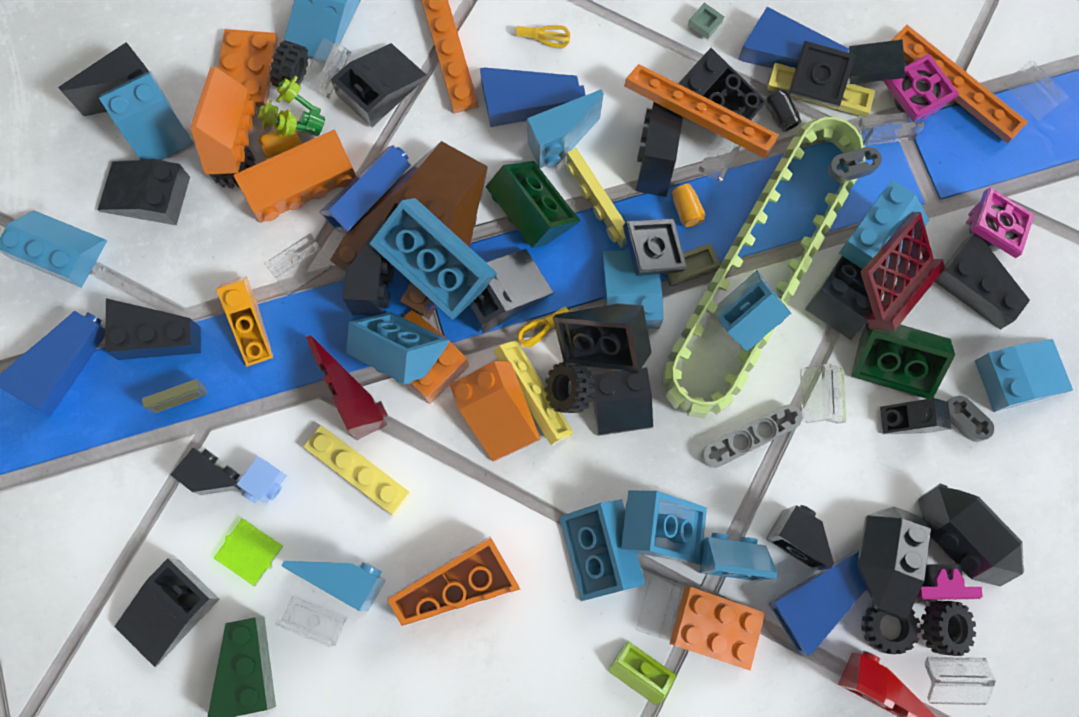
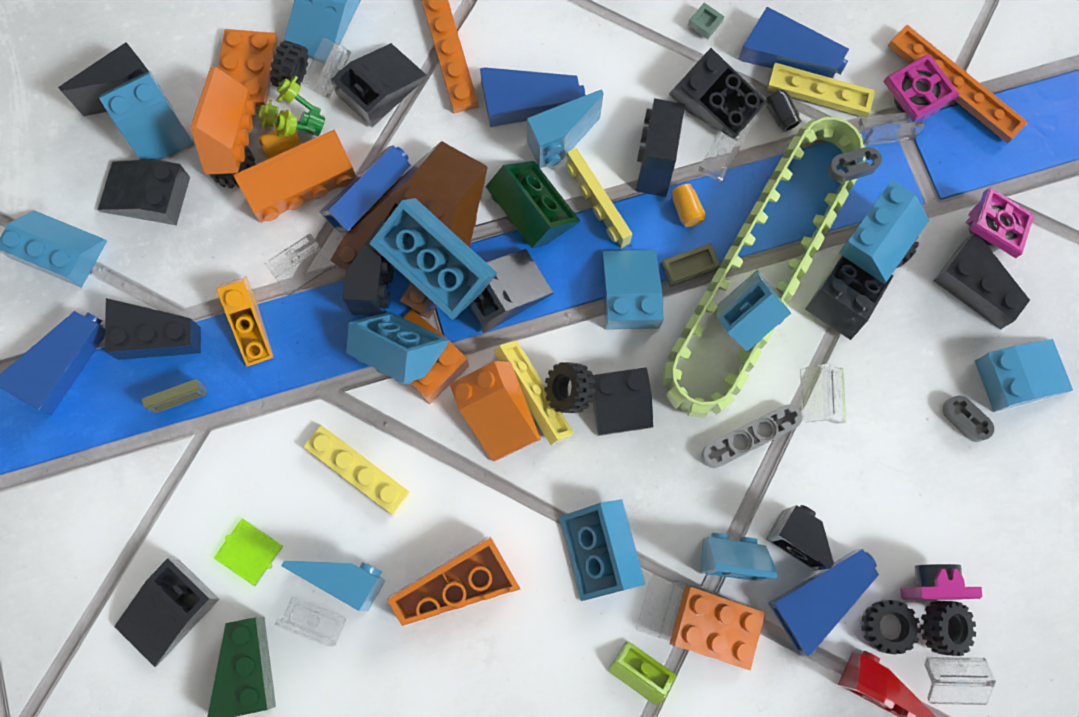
black slope [170,447,242,495] -> none
light blue brick [236,456,287,504] -> none
dark red wedge [306,335,388,440] -> none
yellow piece [516,25,571,49] -> none
yellow piece [517,306,569,348] -> none
black slope [553,303,652,372] -> none
dark azure slope [621,490,707,565] -> none
tile [623,219,687,276] -> none
orange plate [624,64,779,159] -> none
black tile [788,41,856,108] -> none
black tile [849,39,905,84] -> none
dark green slope [851,322,956,399] -> none
black wedge [856,506,931,621] -> none
dark red fence [861,212,945,330] -> none
black slope [880,398,952,434] -> none
black wedge [918,483,1024,587] -> none
clear panel [1005,60,1069,120] -> none

